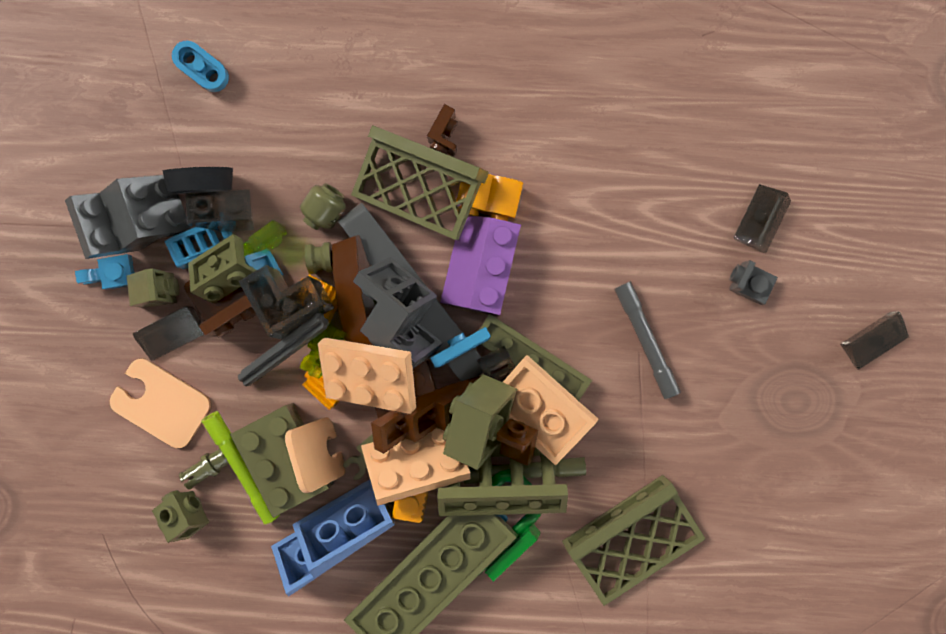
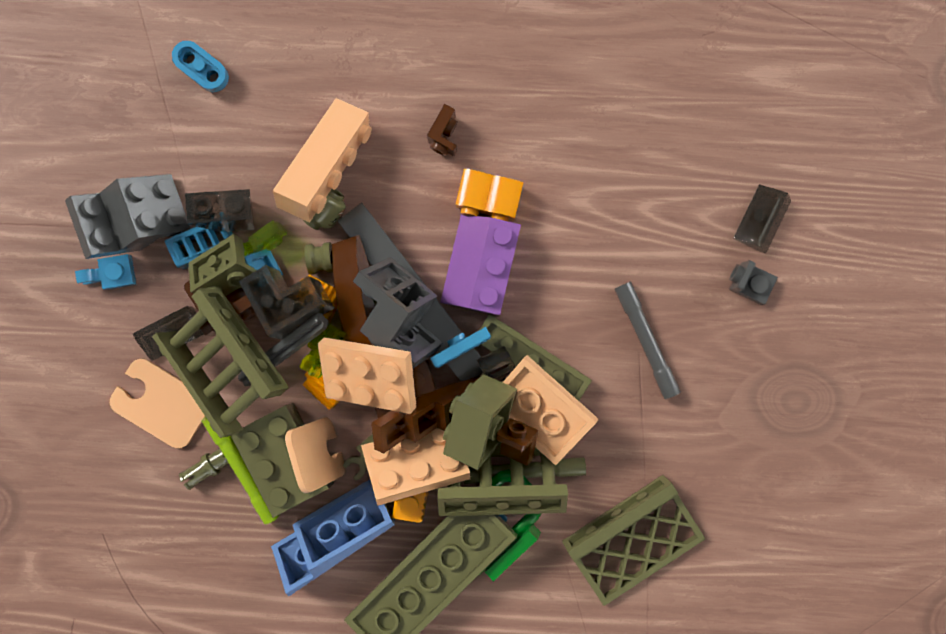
olive slope [127,268,180,308] -> none
olive brick [152,490,210,543] -> none
black tyre [163,167,233,194] -> none
olive fence [351,125,489,240] -> none
clear smoke slope [840,311,909,370] -> none
none -> olive fence [152,288,289,438]
none -> light nougat brick [273,98,372,223]

